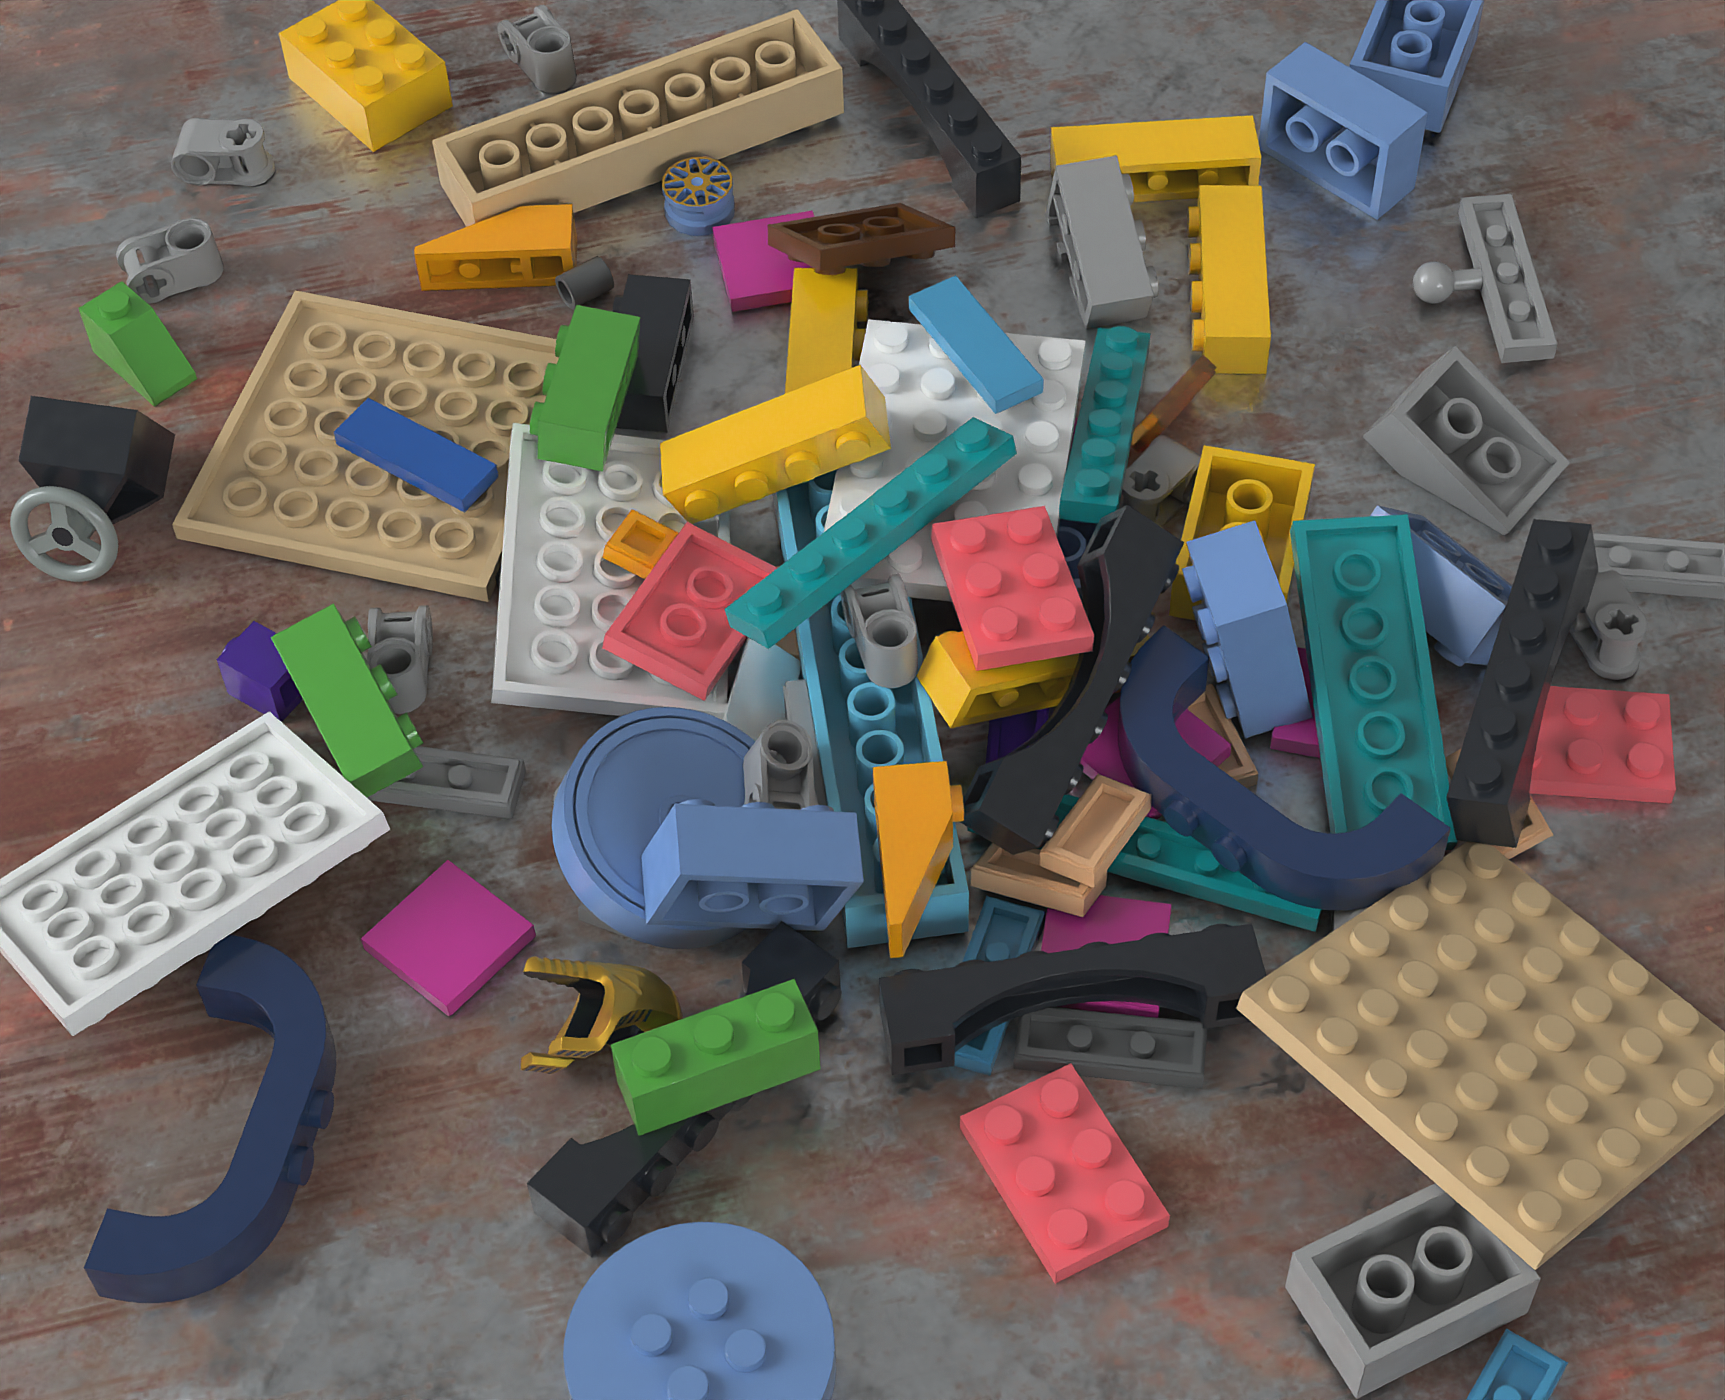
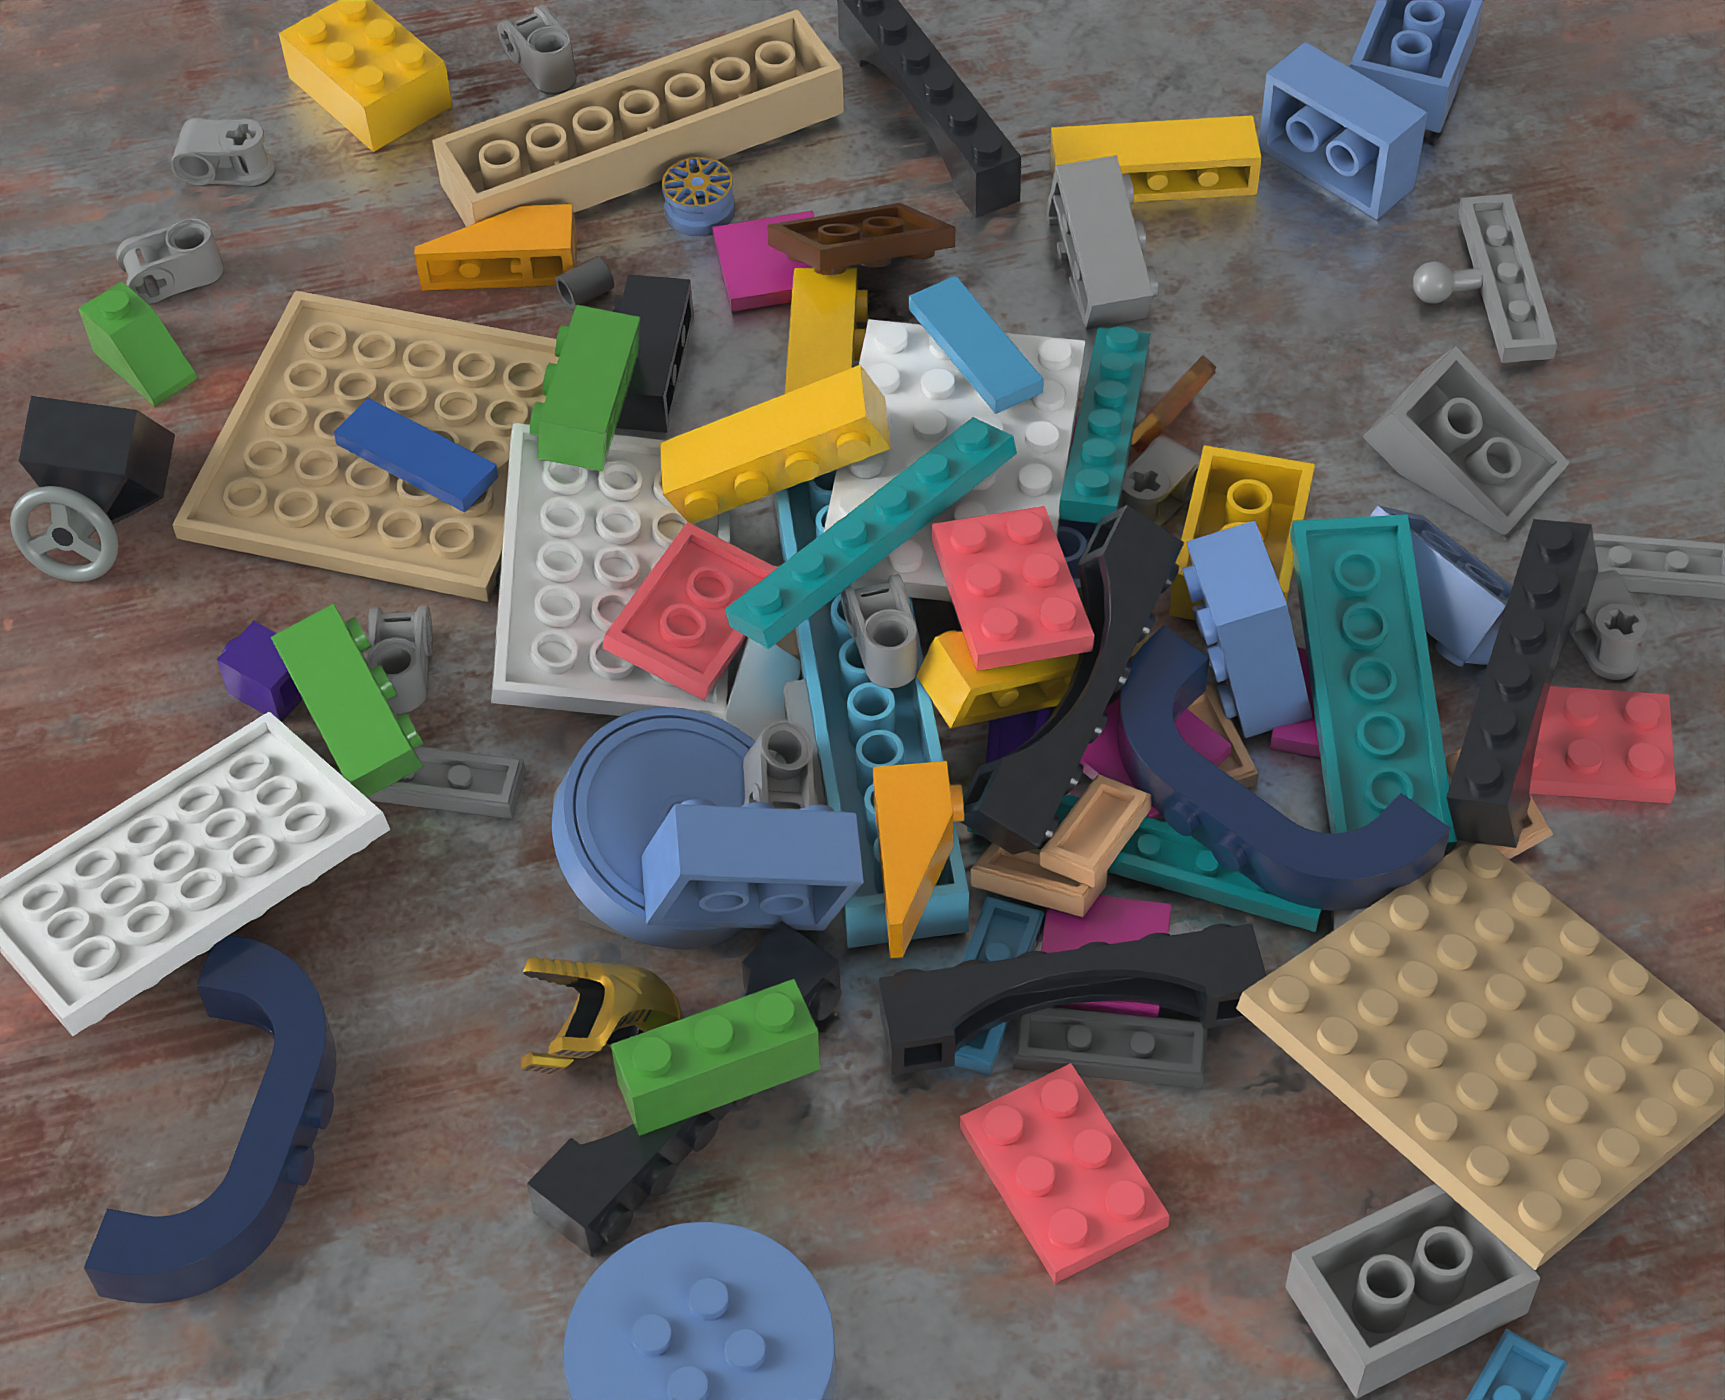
dark pink tile [361,860,536,1017] -> none
light orange tile [603,509,678,579] -> none
yellow brick [1187,185,1271,374] -> none

